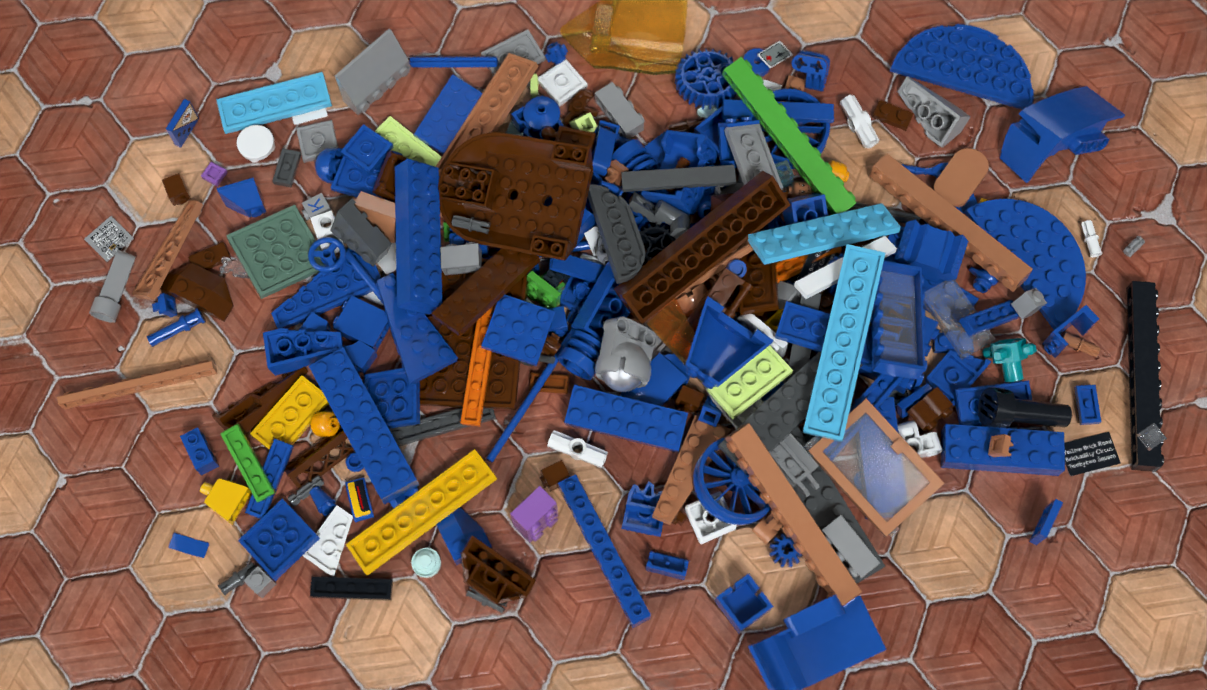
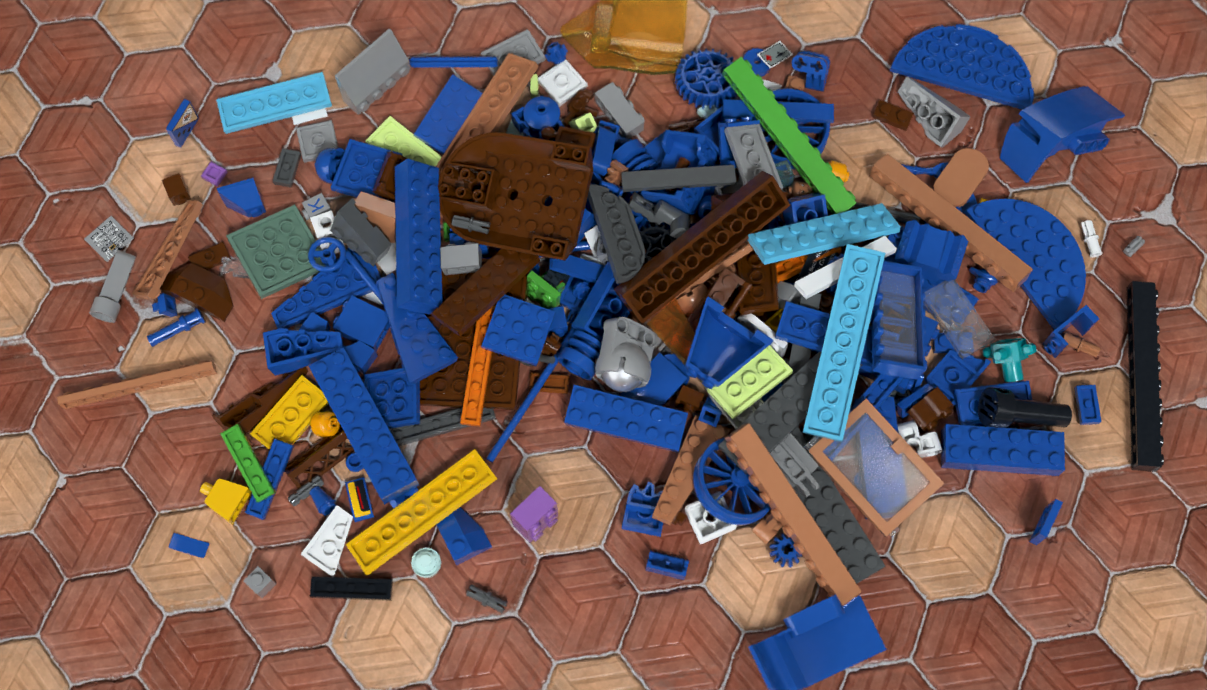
blue brick [180,427,219,476] -> none
dark grey pin [218,562,256,596] -> none
white tile [237,125,275,163] -> none
blue plate [238,498,320,581] -> none
blue tile [340,124,393,174] -> none
reddish brown wedge [461,536,536,604] -> none
reddish brown brick [539,460,571,492] -> none
white piece [547,430,608,468] -> none
blue brick [558,474,651,628] -> none
blue piece [715,573,773,634] -> none
blue tile [726,259,747,278] -> none
light grey brick [822,515,880,580] -> none
white piece [840,95,879,149] -> none
blue tile [959,300,1019,337] -> none
nougat tile [988,434,1013,457] -> none
light grey brick [1011,288,1047,319] -> none
black sticker [1064,432,1121,476] -> none
clear plate [1137,423,1167,451] -> none

